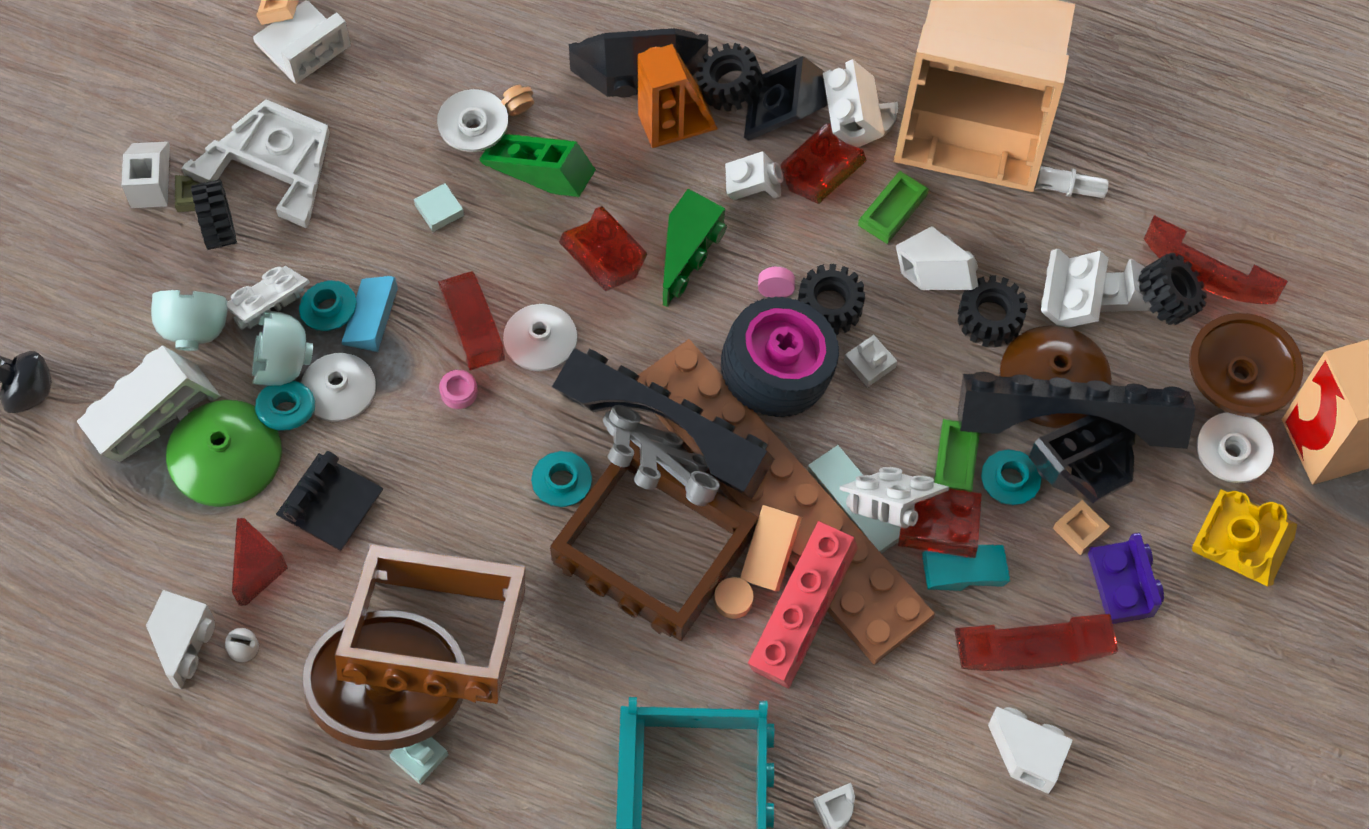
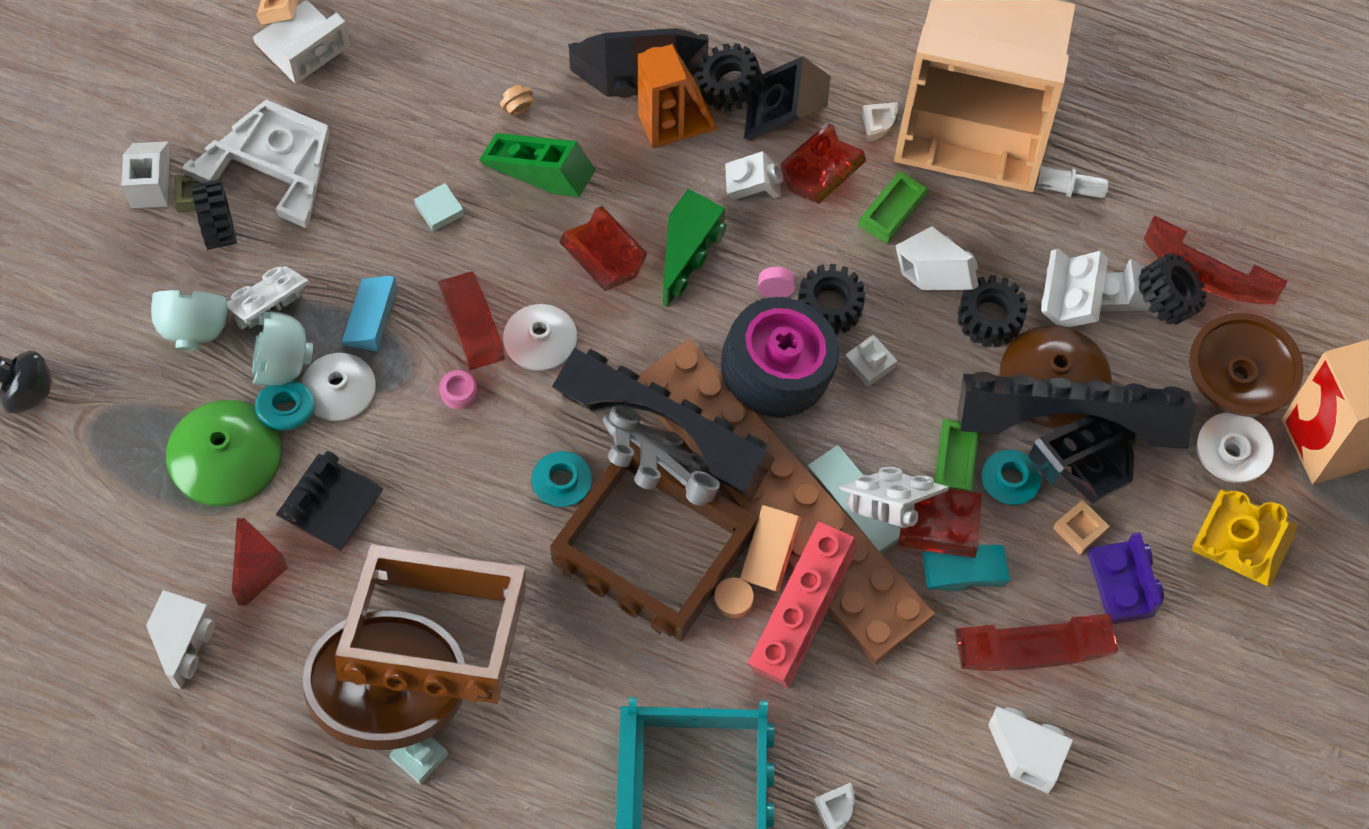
white wedge [77,345,221,463] -> none
white hinge [225,628,259,662] -> none
teal piece [299,280,357,331] -> none
white dish [437,89,508,152] -> none
white brick [823,59,885,149] -> none

